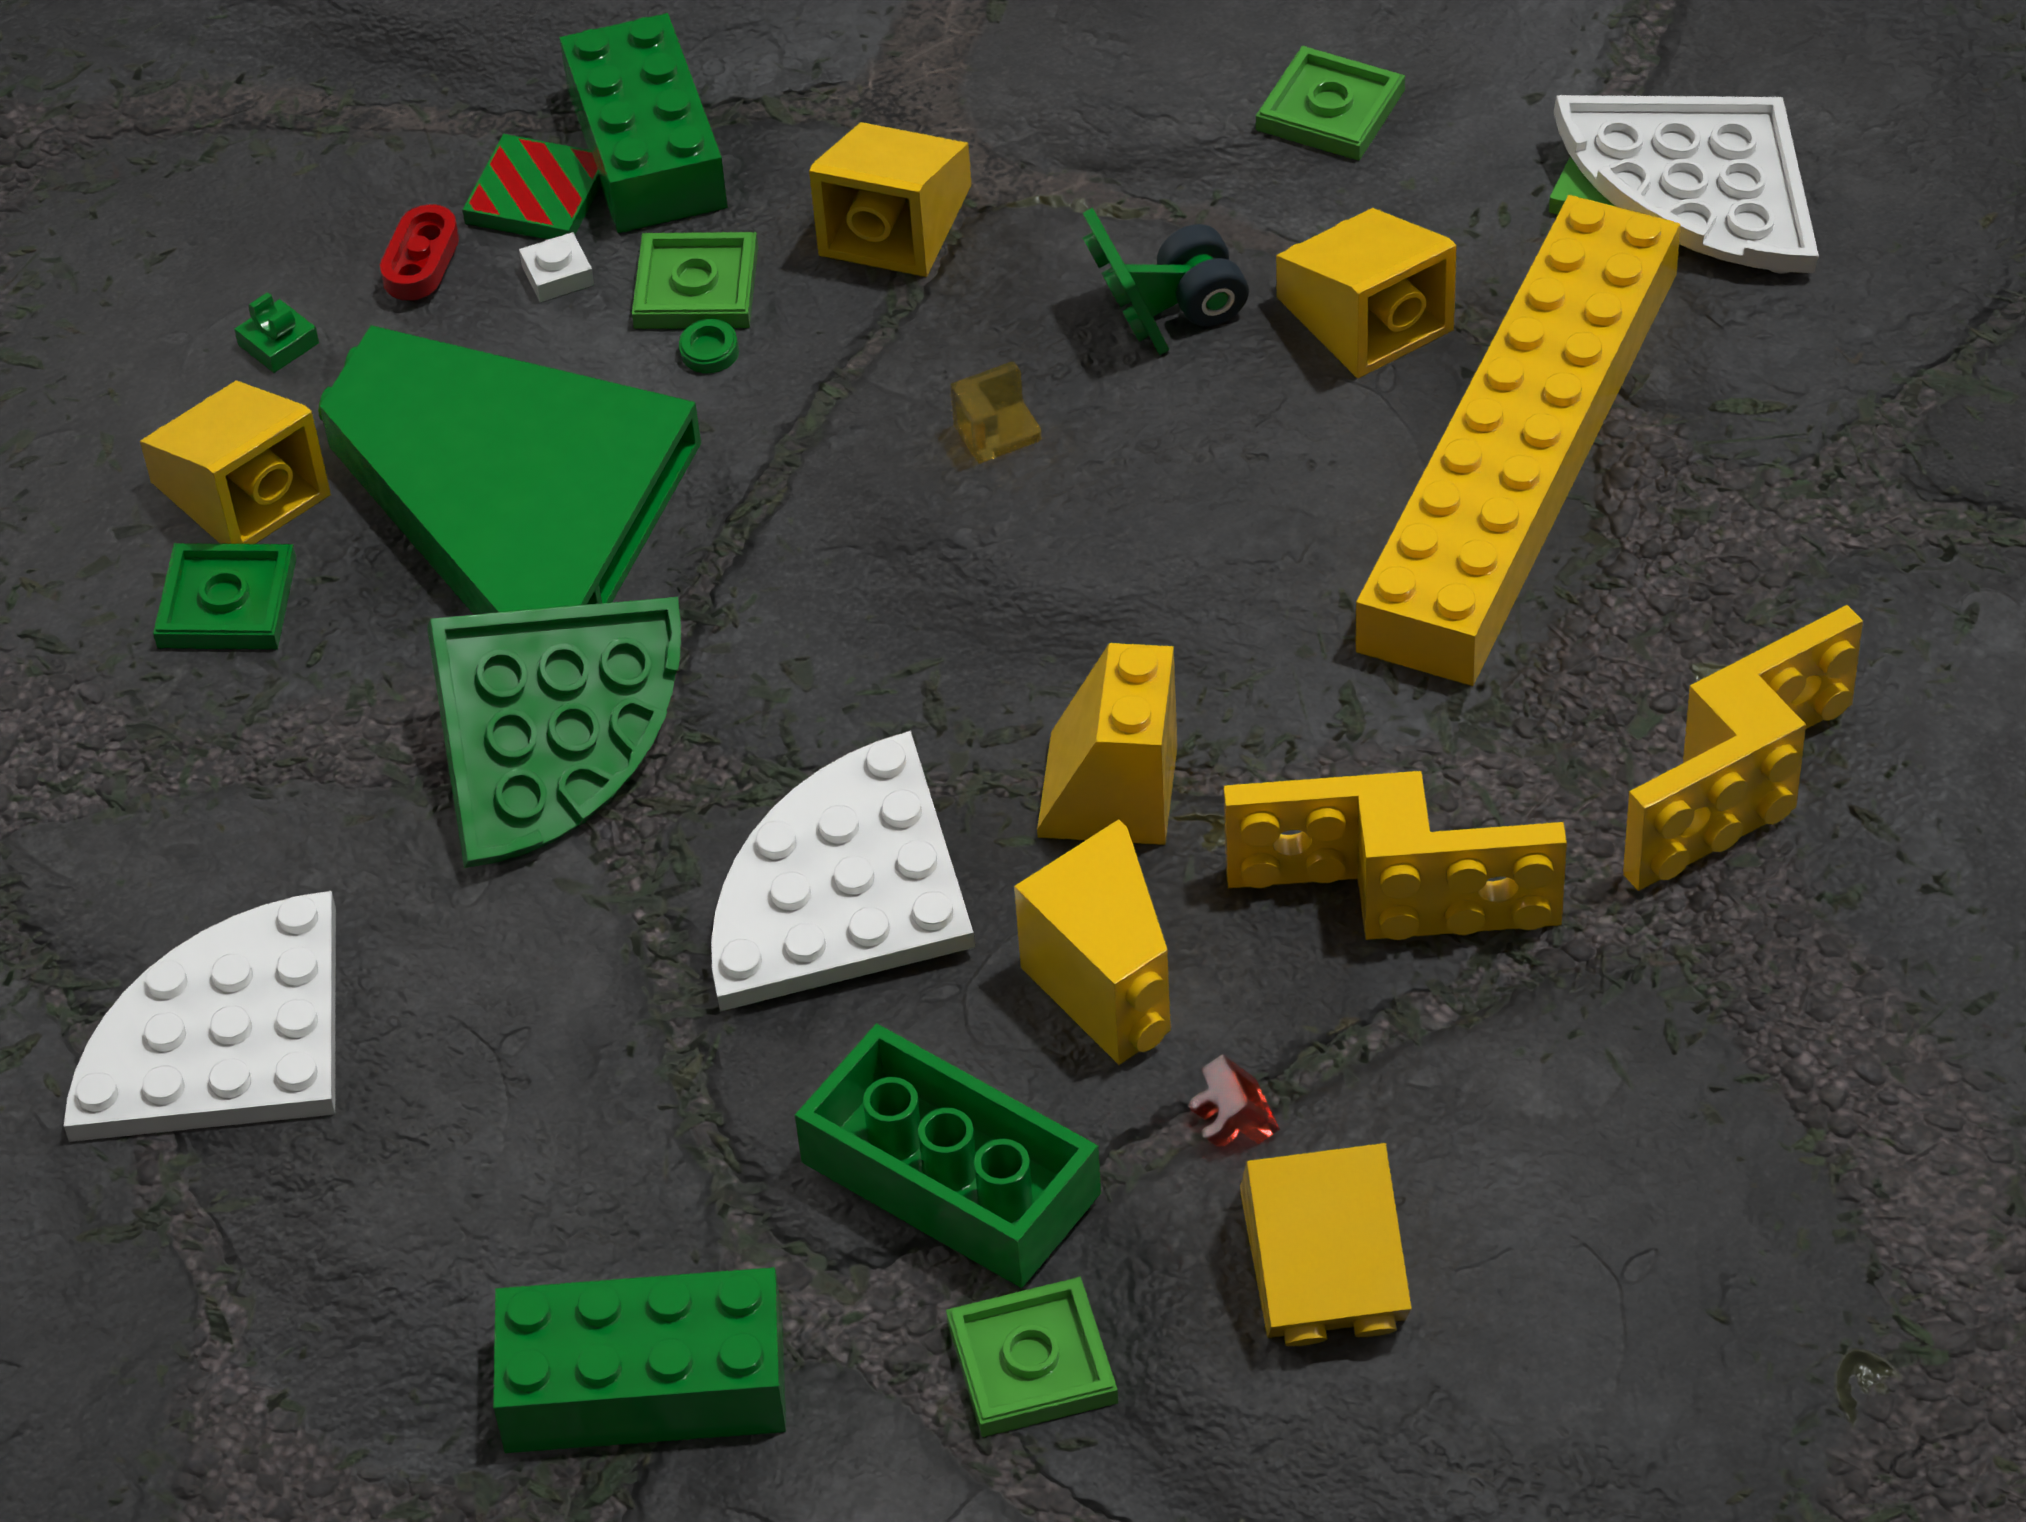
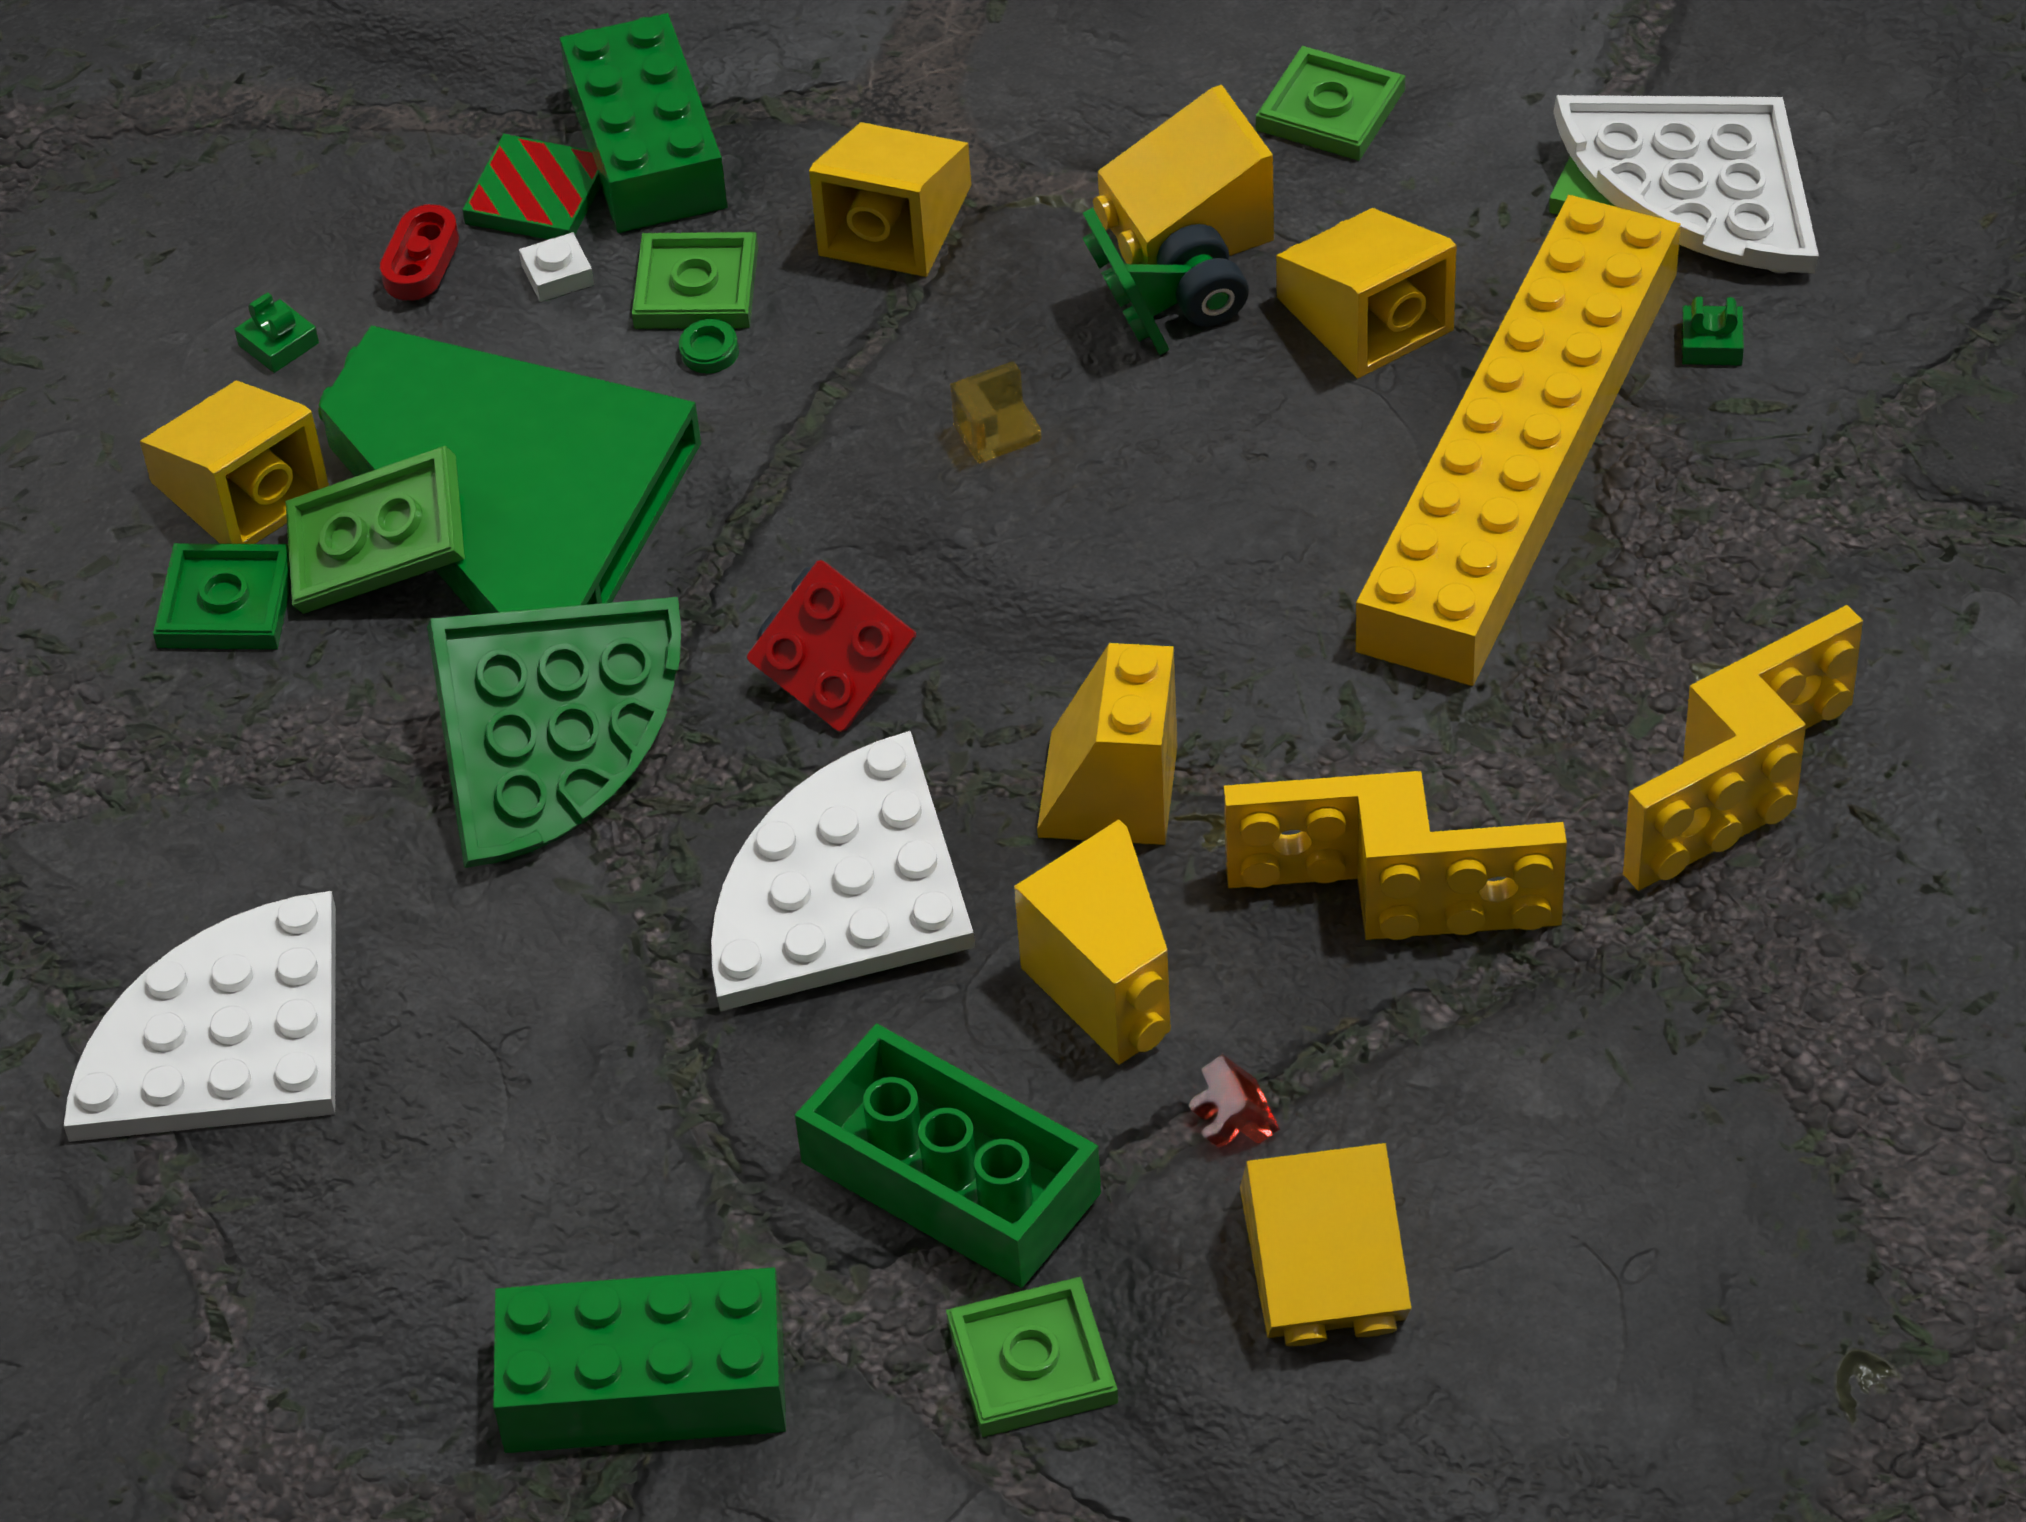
none -> bright green tile [285,446,465,614]
none -> red plate [747,560,916,732]
none -> yellow slope [1093,84,1274,265]
none -> green tile [1681,297,1744,365]

